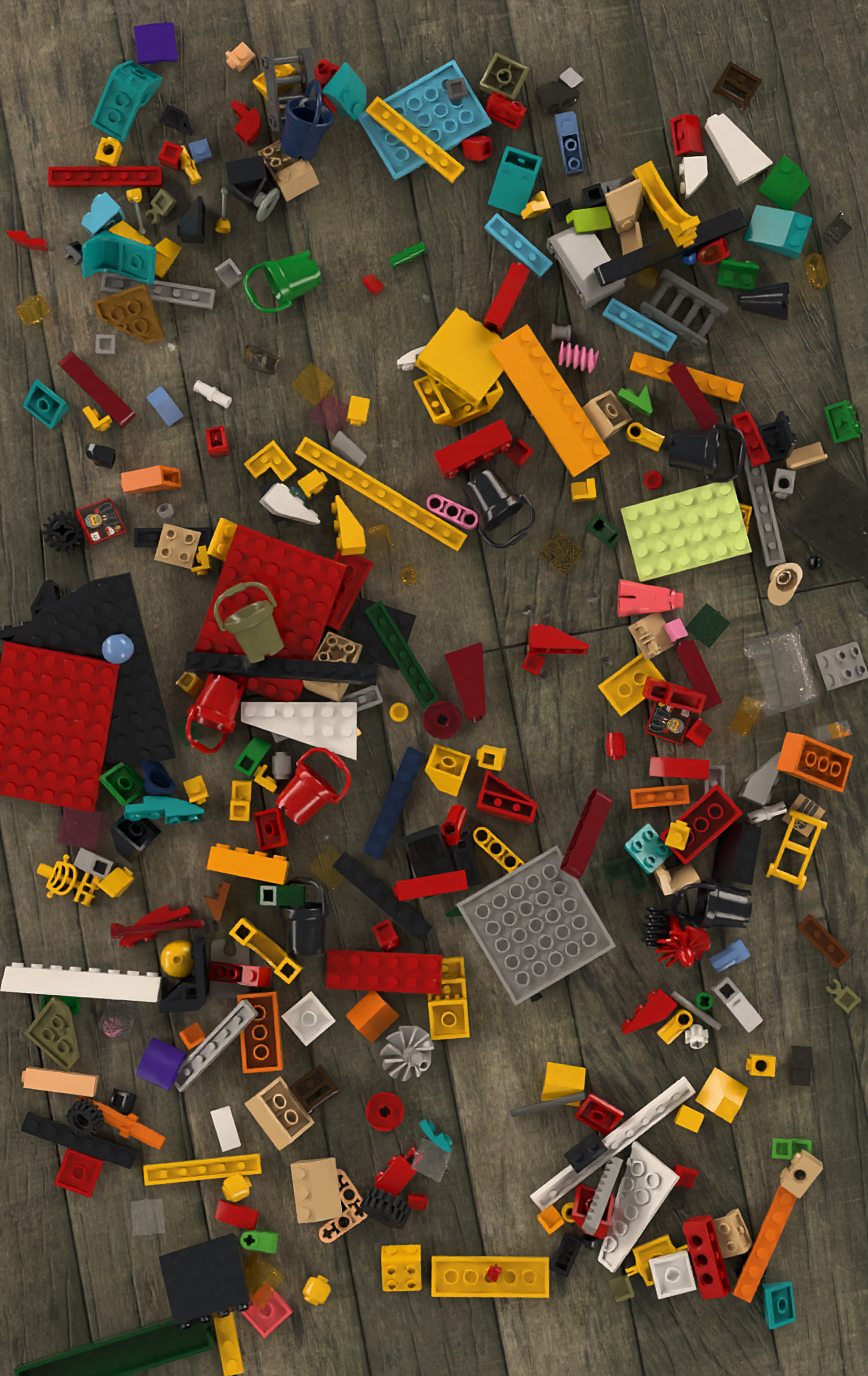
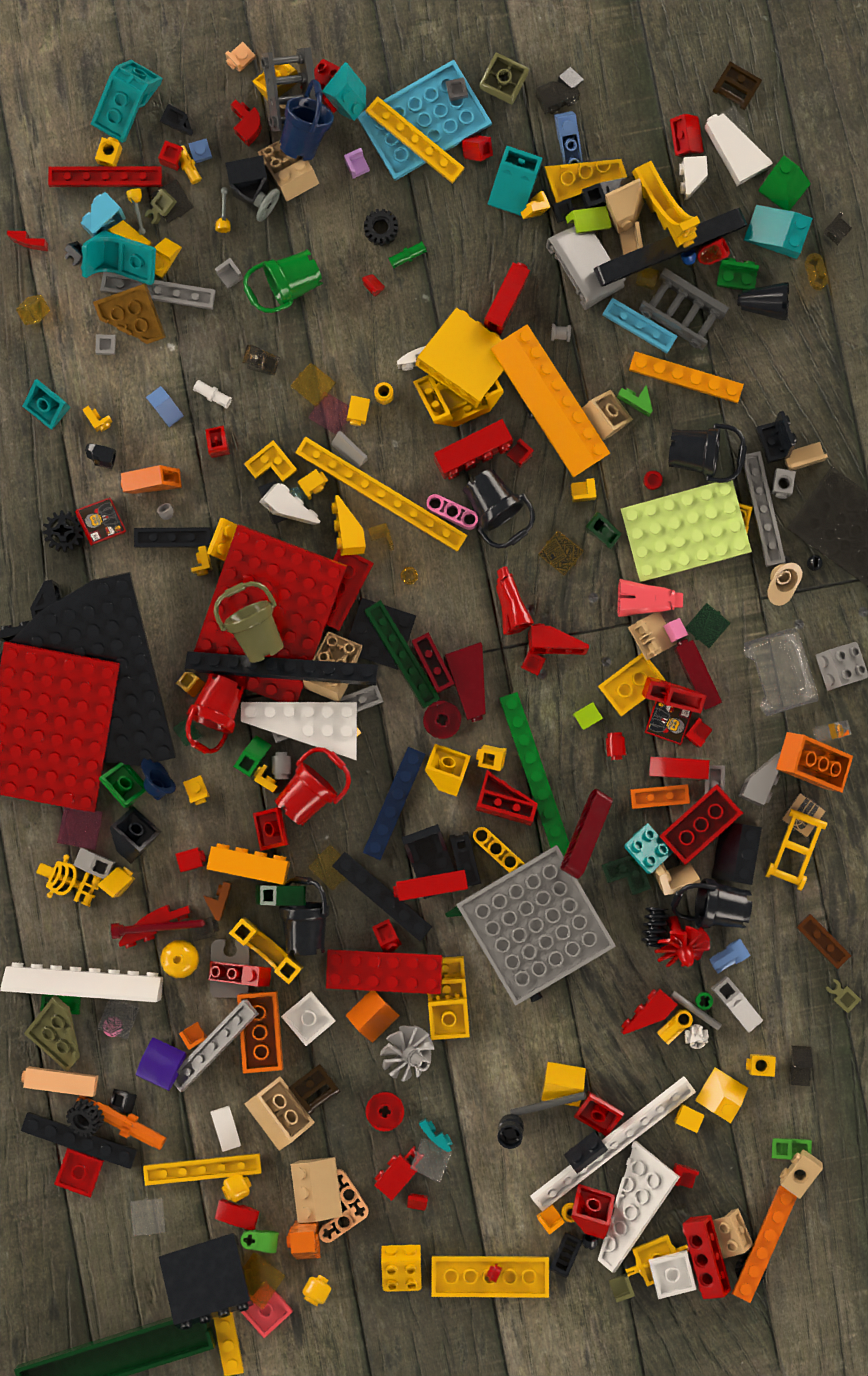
dark red beam [58,351,136,428] -> none
medium blue hair [102,634,134,664] -> none
teal slope [124,796,204,825] -> none
dark purple slope [134,23,178,64] -> none
tan hinge [154,523,201,569] -> none
black bracket [159,937,209,1013] -> none
black slope [177,196,206,244] -> none
yellow slope [230,779,252,821] -> none
black tyre [359,1187,412,1229] -> none
yellow tile [389,703,409,722] -> none
red piece [440,804,468,846] -> none
medium azure plate [484,213,553,278] -> none
red bracket [485,92,527,130] -> none
bright pink piece [558,341,599,373] -> none
light grey gear [582,1157,623,1236] -> none
yellow piece [625,422,665,452] -> none
yellow bracket [665,820,691,850] -> none
dark red brick [667,361,720,430] -> none
clear yellow slope [729,694,762,737] -> none
red plate [731,411,770,467] -> none
white pin [746,801,787,825] -> none
teal slope [761,1281,796,1329] -> none
green bracket [824,400,861,444] -> none
none -> red brick [175,847,207,872]
none -> orange wedge [287,1220,321,1260]
none -> lavender panel [344,148,370,179]
none -> black tyre [364,209,398,246]
none -> yellow brick [374,382,394,405]
none -> dark red brick [411,632,455,694]
none -> red piece [496,566,534,635]
none -> black wheel [497,1114,524,1149]
none -> green plate [499,692,569,856]
none -> yellow wing [544,159,627,203]
none -> lime panel [573,702,603,730]

